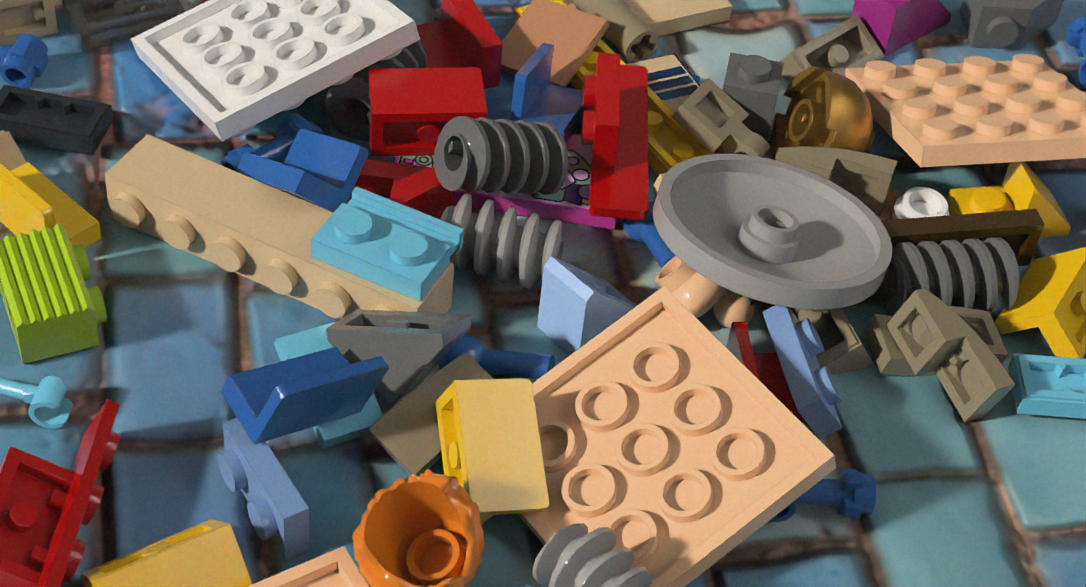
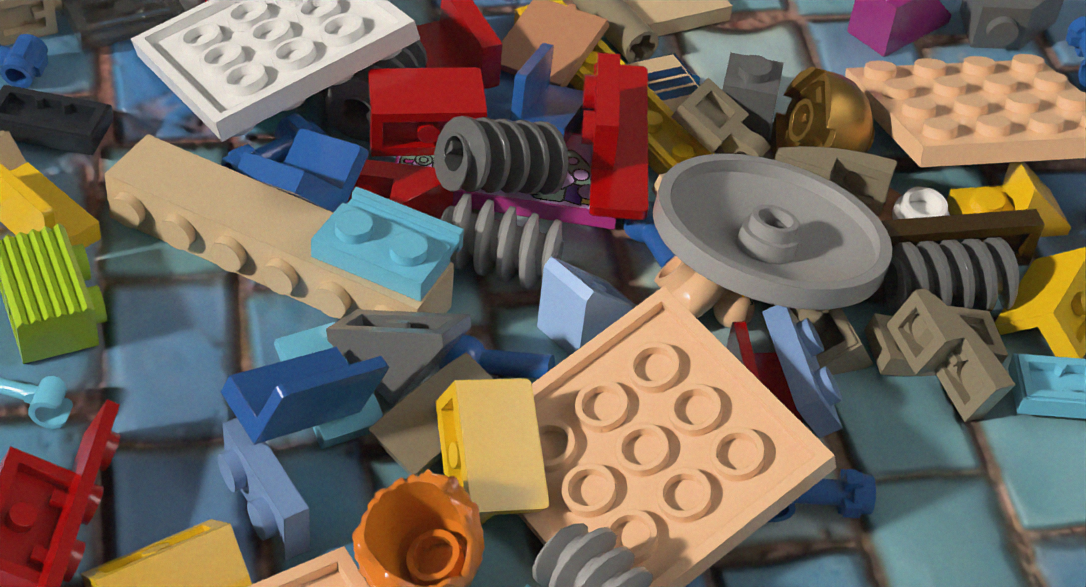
dark tan slope [779,14,885,82] -> none

